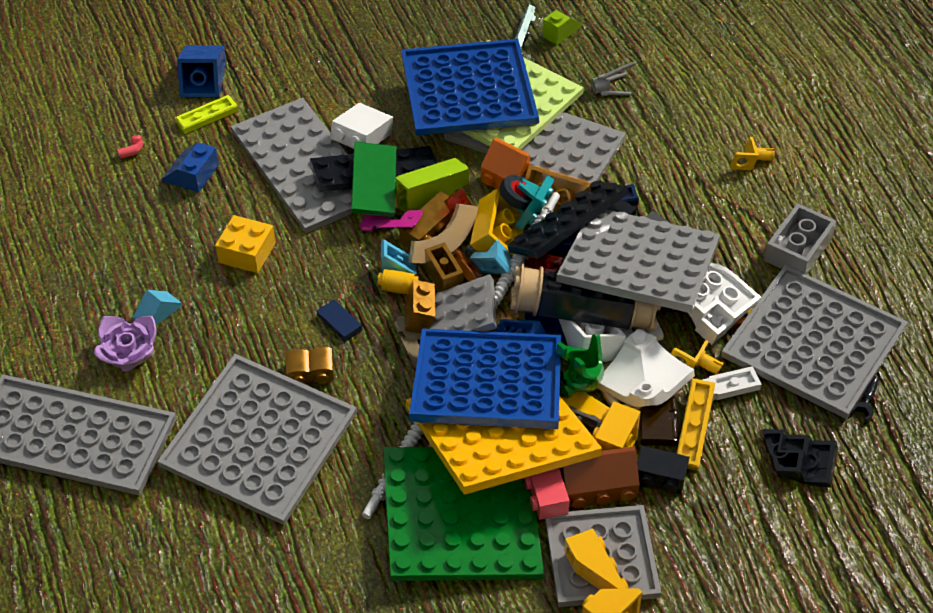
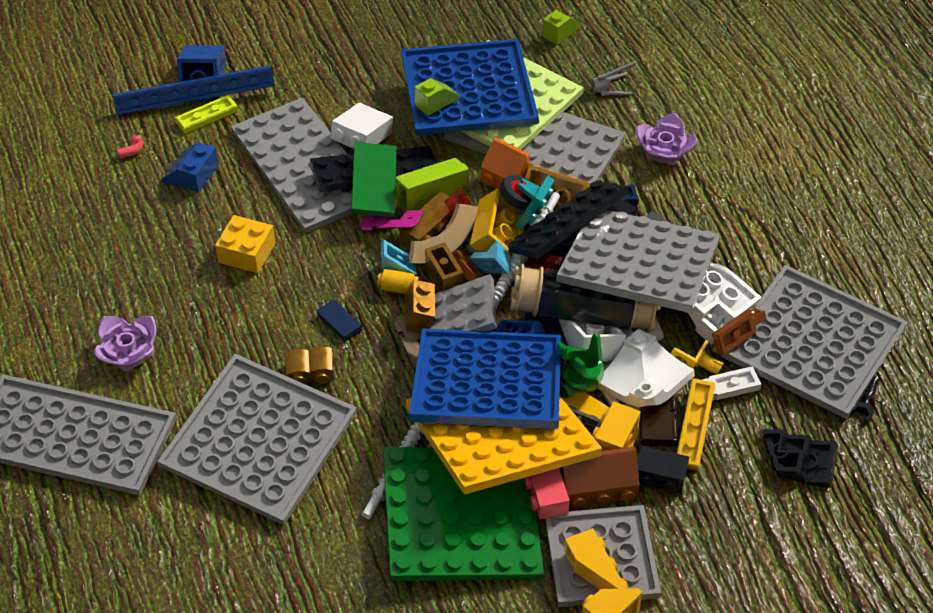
medium azure slope [133,290,182,325] -> none
light aqua piece [515,4,543,62] -> none
yellow bracket [730,137,775,170] -> none
light grey brick [764,203,837,274] -> none
none -> blue tile [113,65,275,115]
none -> lime slope [415,78,460,116]
none -> lavender brick [636,113,698,165]
none -> dark orange hinge [712,308,767,355]

